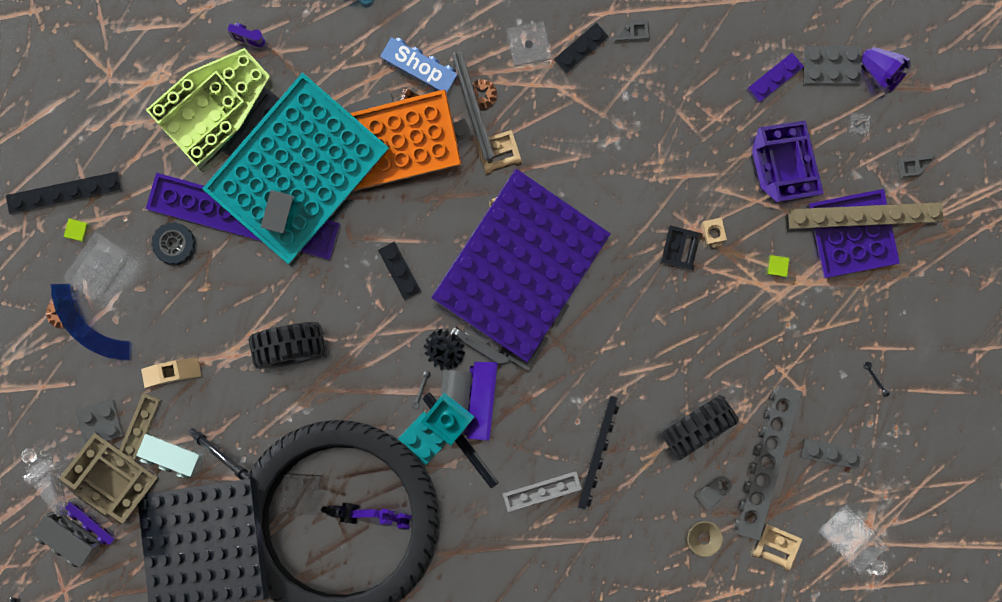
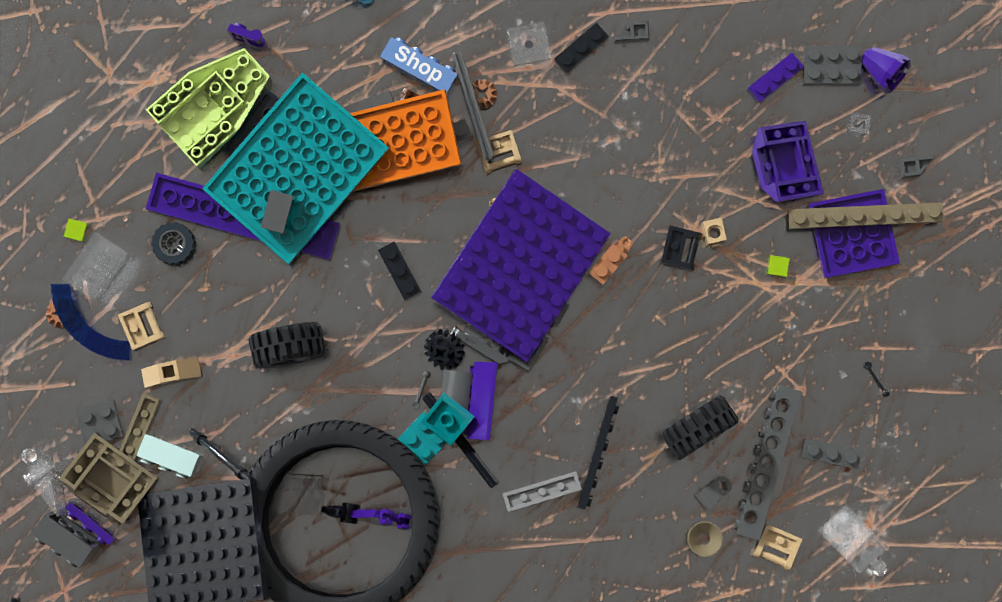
black plate [5,171,123,215] -> none
none -> tan plate [118,302,165,350]
none -> nougat hinge [587,236,633,287]

